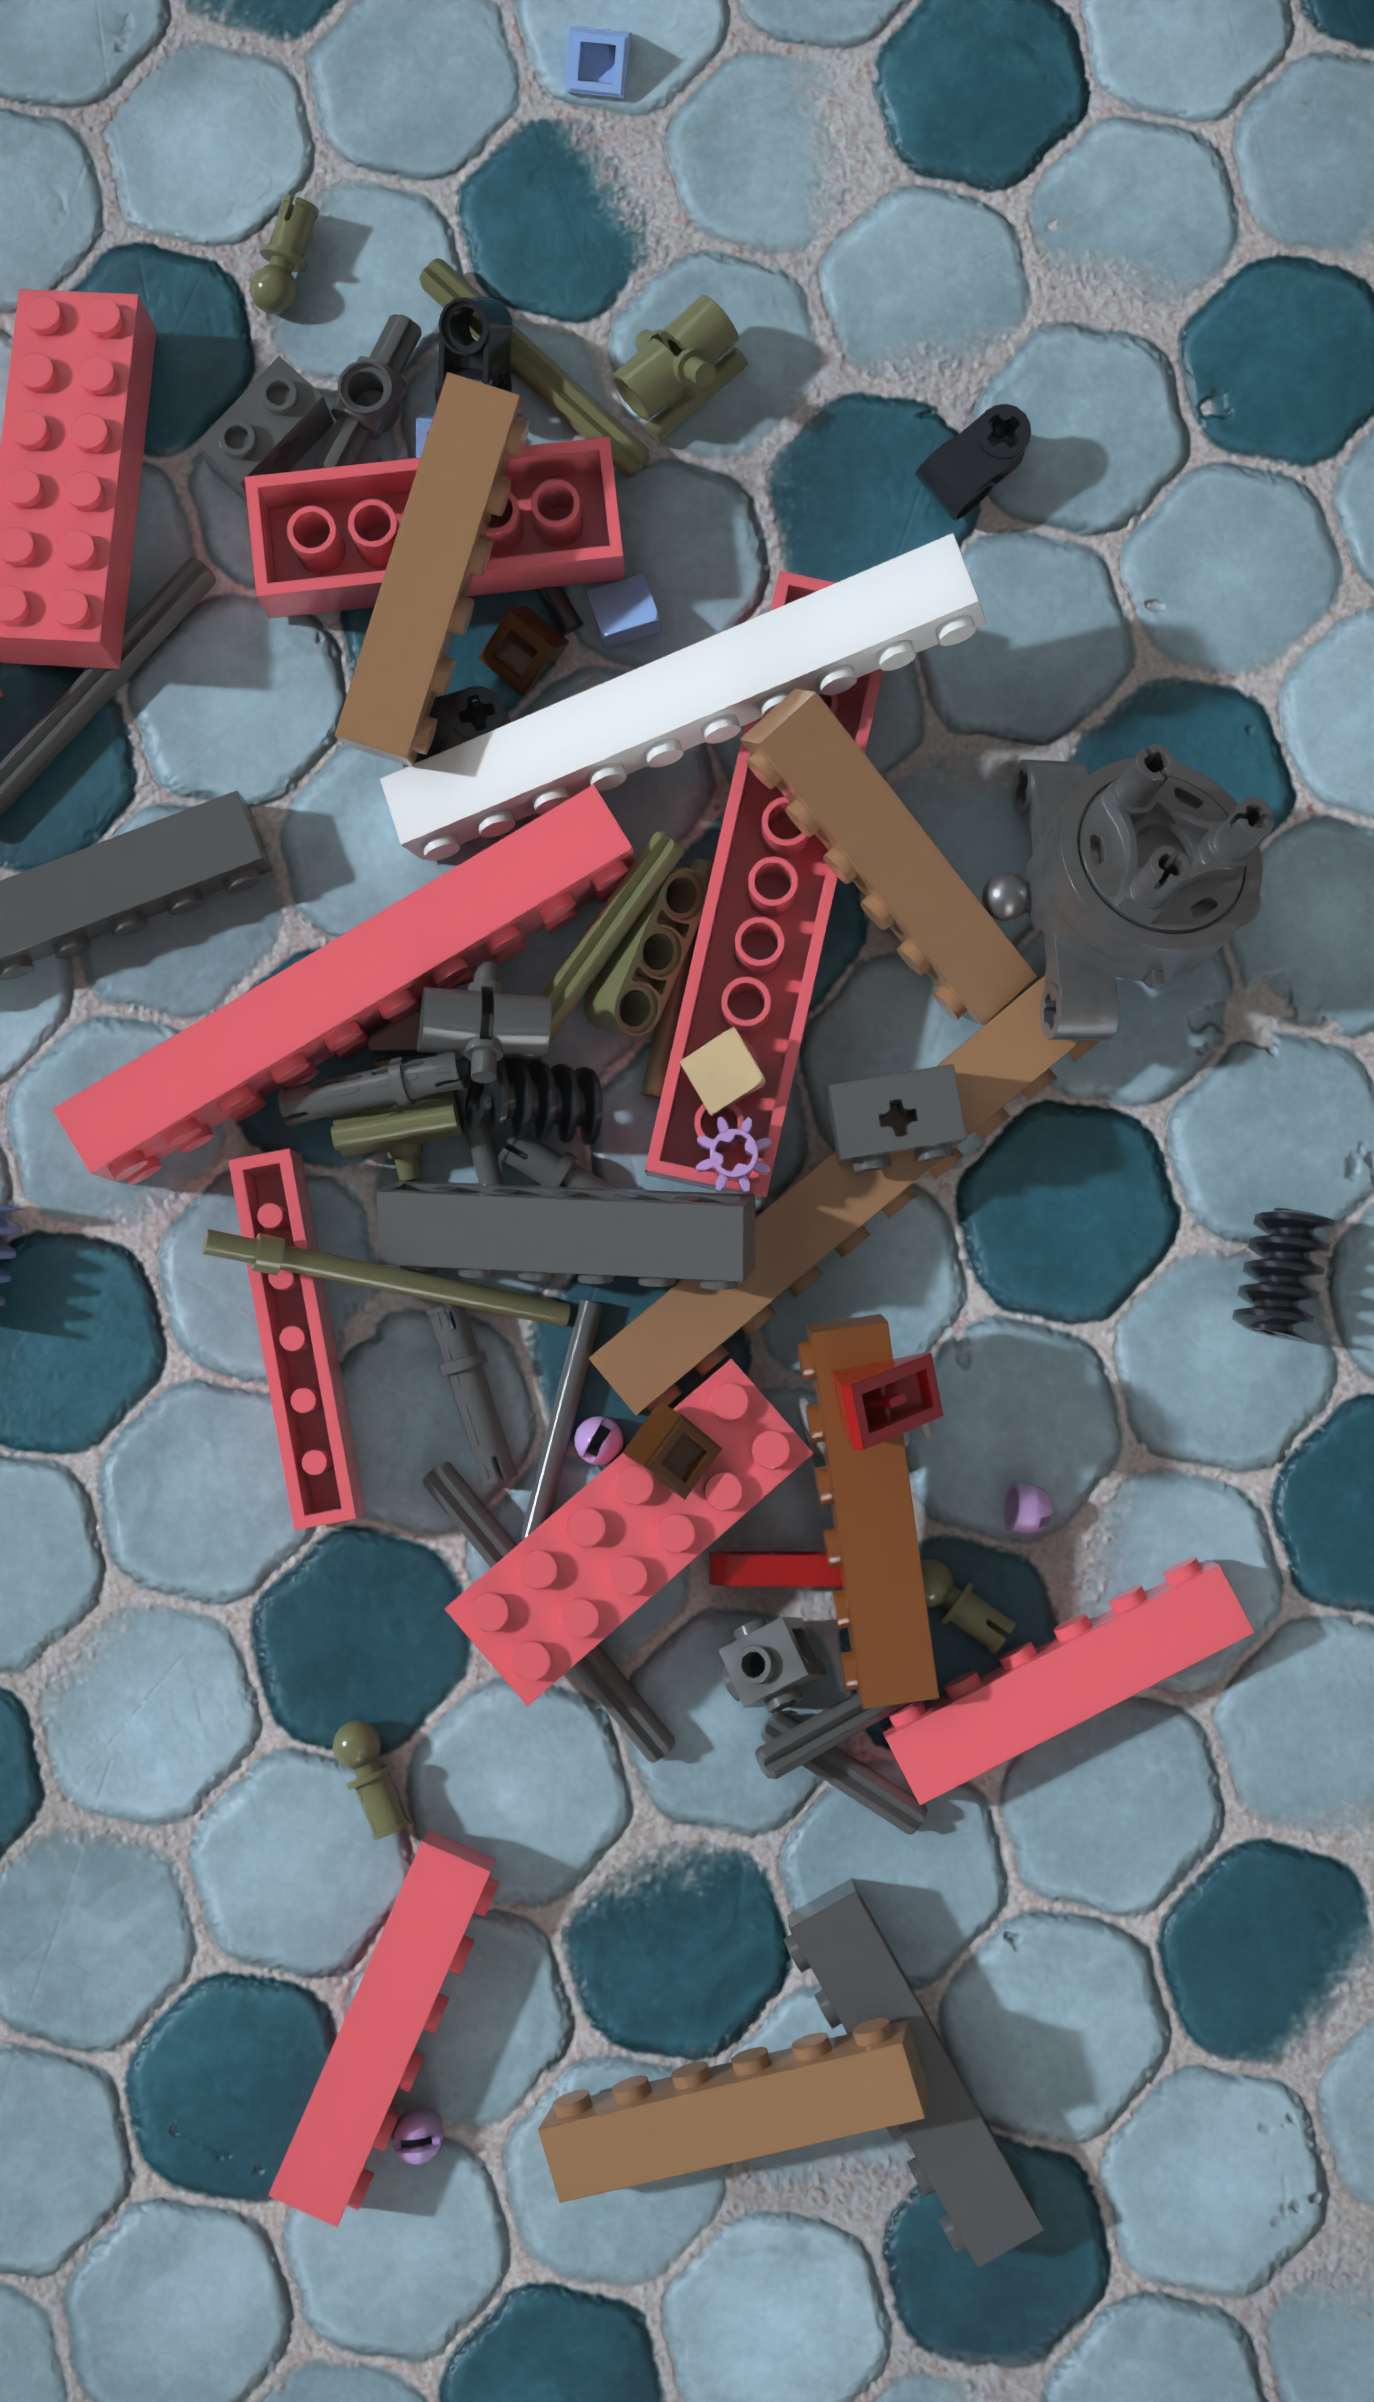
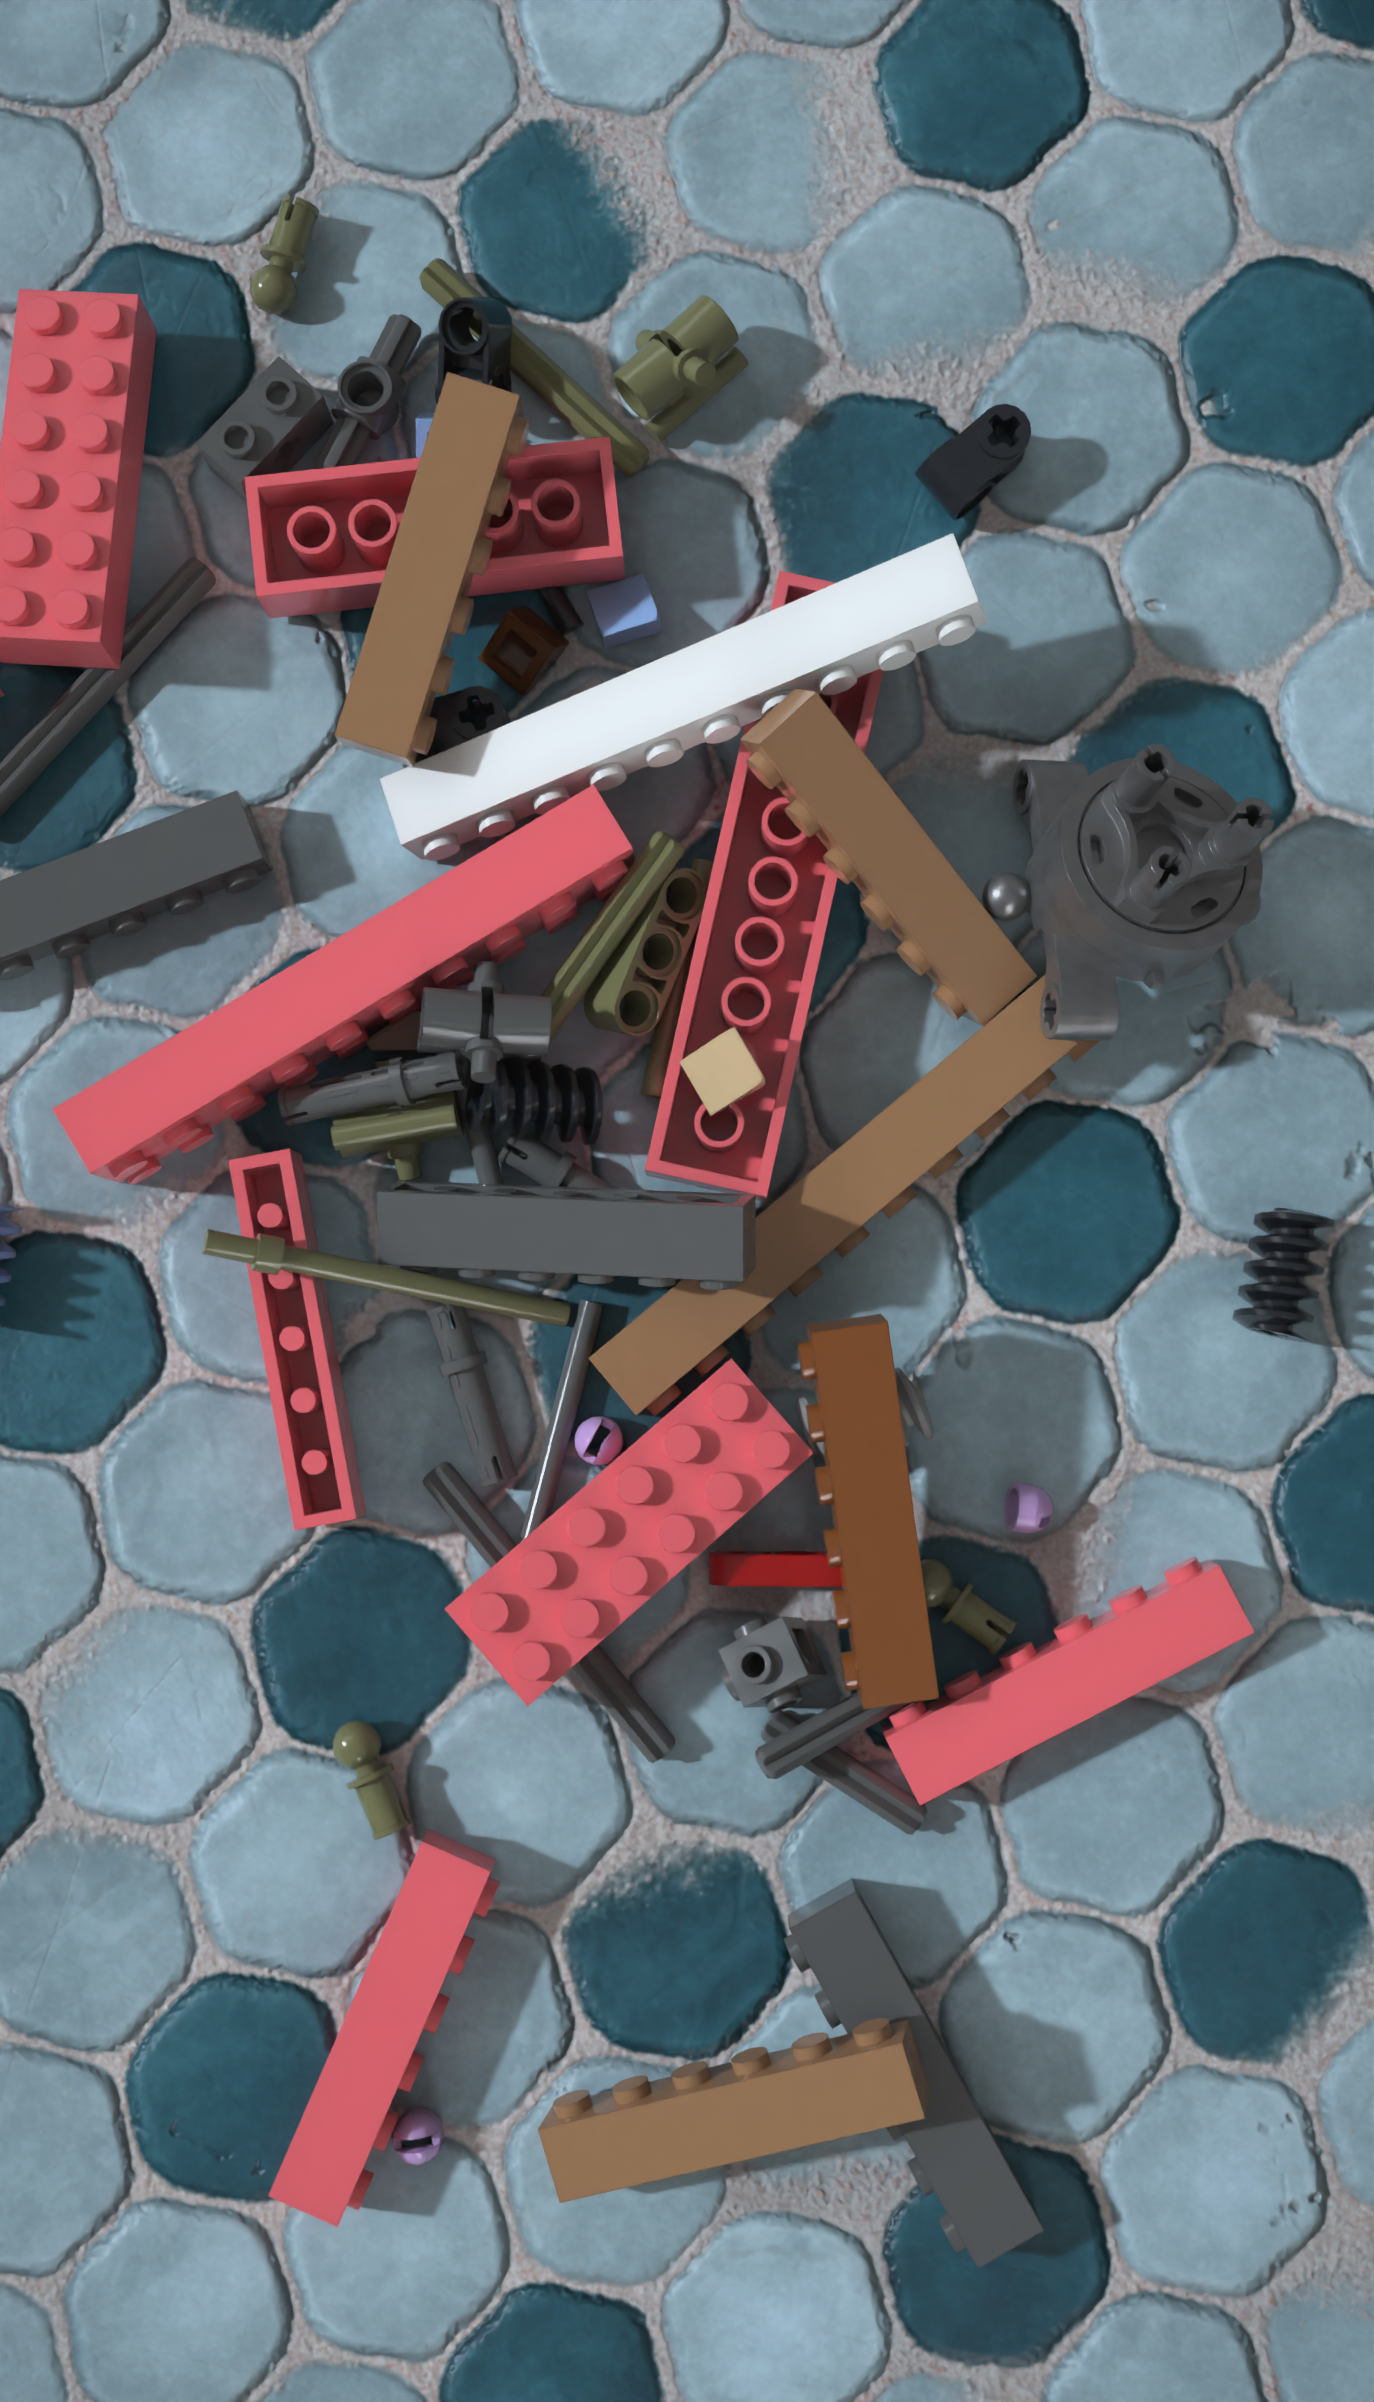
light blue slope [566,26,632,98] -> none
reddish brown slope [624,1404,723,1500] -> none
lavender gear [696,1117,772,1194] -> none
dark grey brick [826,1064,967,1173] -> none
red slope [832,1353,944,1450] -> none

